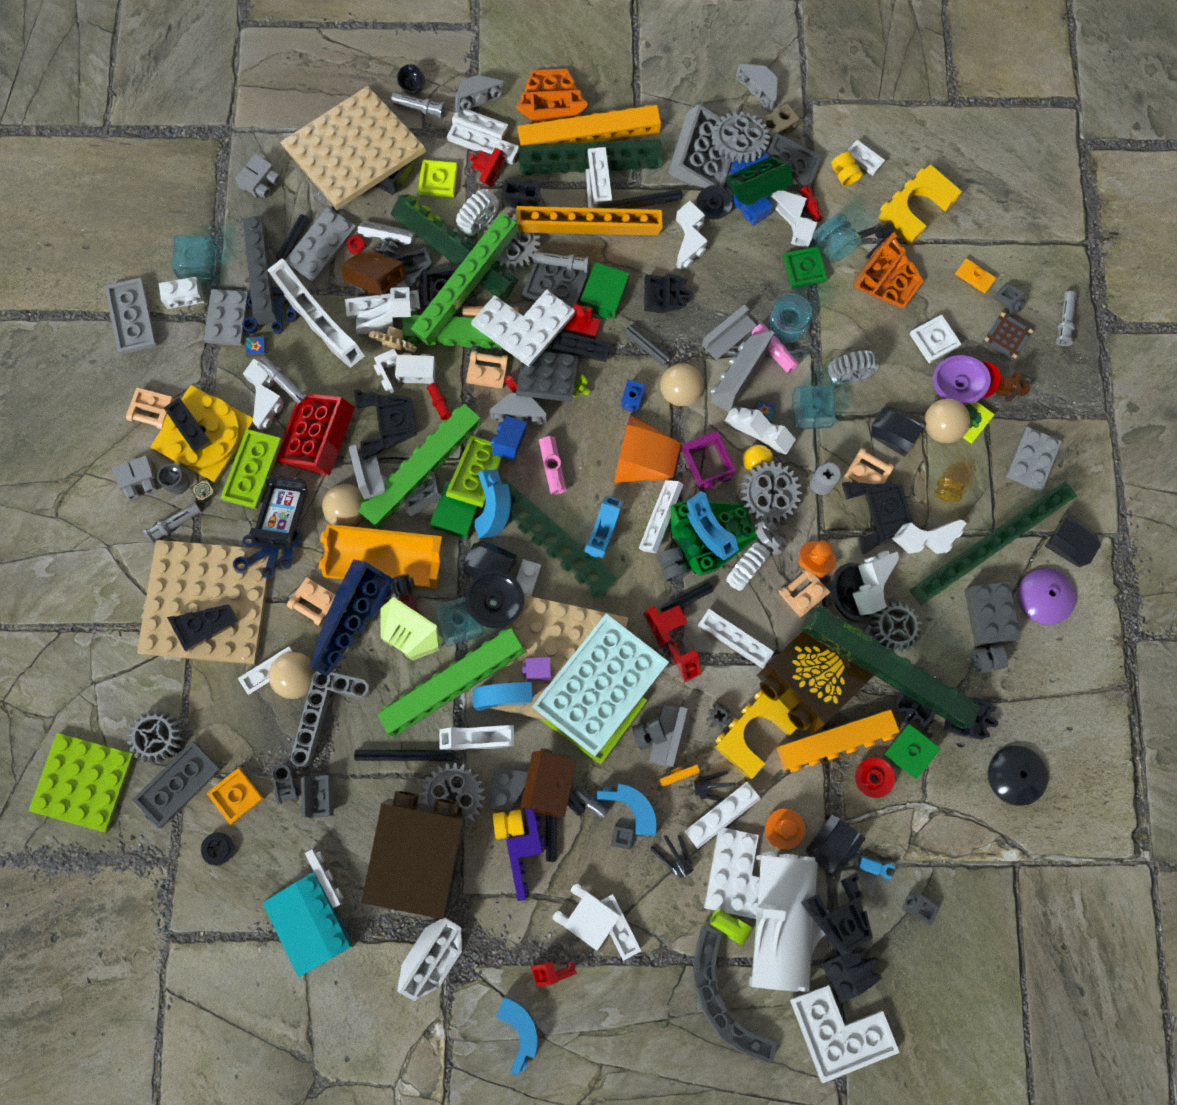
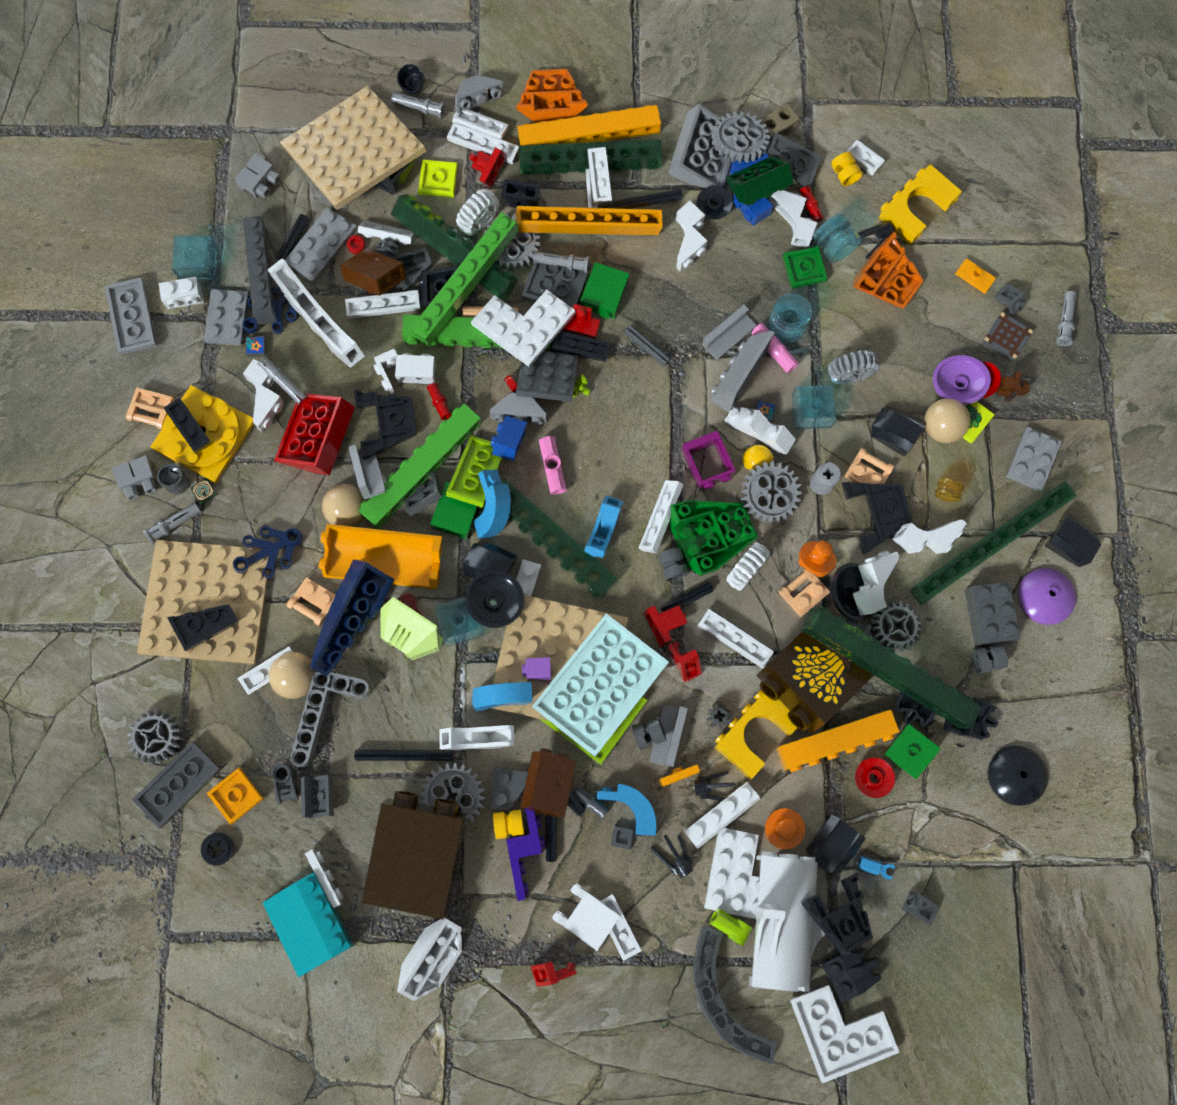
lime plate [28,733,135,833] -> none
lime plate [220,429,283,510] -> none
black panel [249,475,308,549] -> none
white arch [356,287,411,334] -> none
tan gear [369,327,417,353] -> none
bright green brick [377,628,527,737] -> none
black gear [389,574,415,597] -> none
light nougat plate [466,350,508,389] -> none
dark azure arch [496,995,538,1076] -> none
orange wedge [614,414,681,484] -> none
blue brick [621,380,645,412] -> none
black plate [644,274,693,313] -> none
tan piece [660,363,704,406] -> none
dark azure arch [686,491,739,560] -> none
light grey slope [736,64,777,111] -> none
light grey plate [755,520,788,556] -> none
white plate [910,315,962,364] -> none

